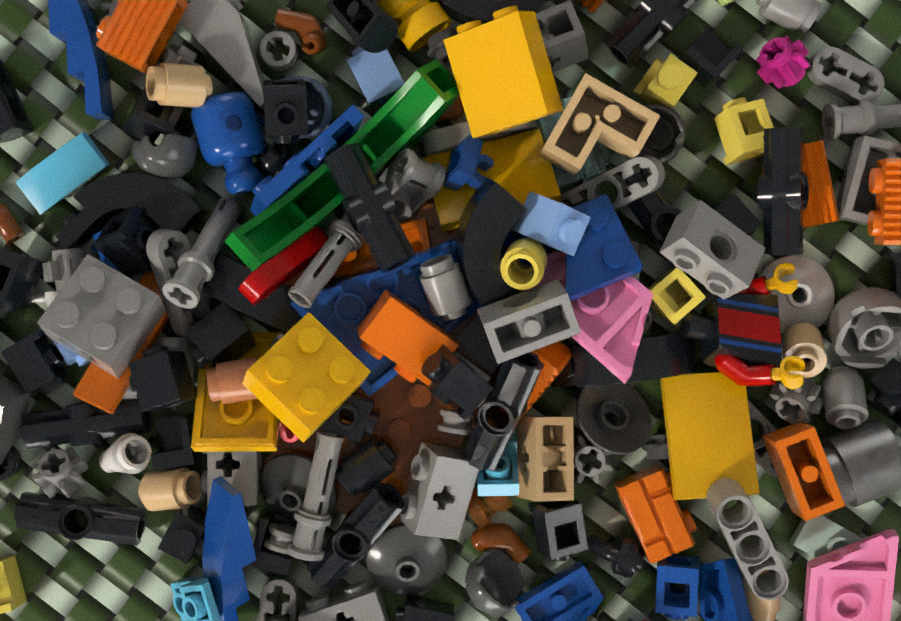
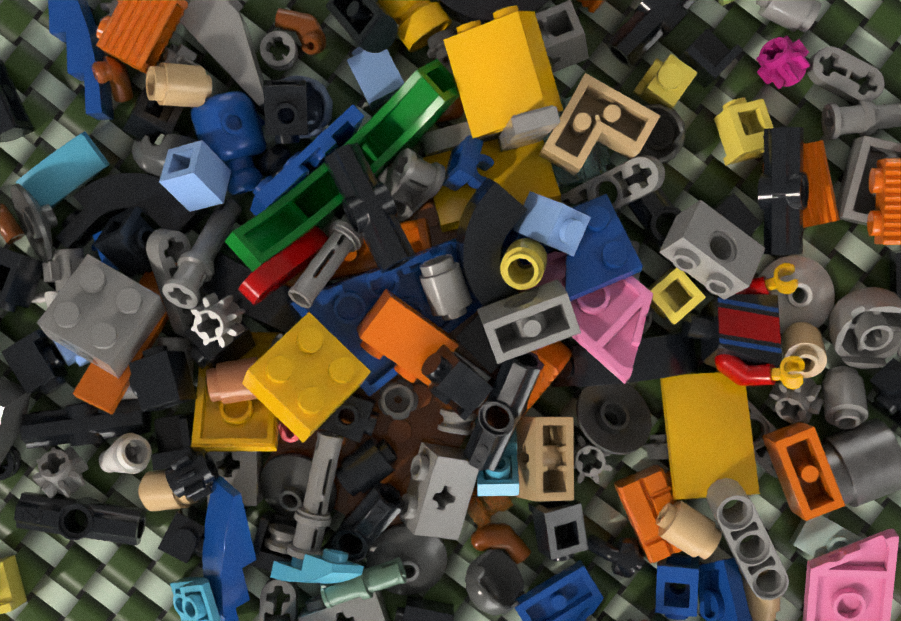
none -> dark grey dish [11,183,58,262]
none -> dark orange arm [91,56,134,102]
none -> light blue brick [159,140,231,212]
none -> black gear [165,446,219,502]
none -> light grey gear [191,293,246,348]
none -> medium azure slope [270,549,364,584]
none -> sand green pin [320,557,407,609]
none -> dark grey plate [378,379,418,420]
none -> light grey tile [497,105,560,152]
none -> tan brick [656,500,722,560]

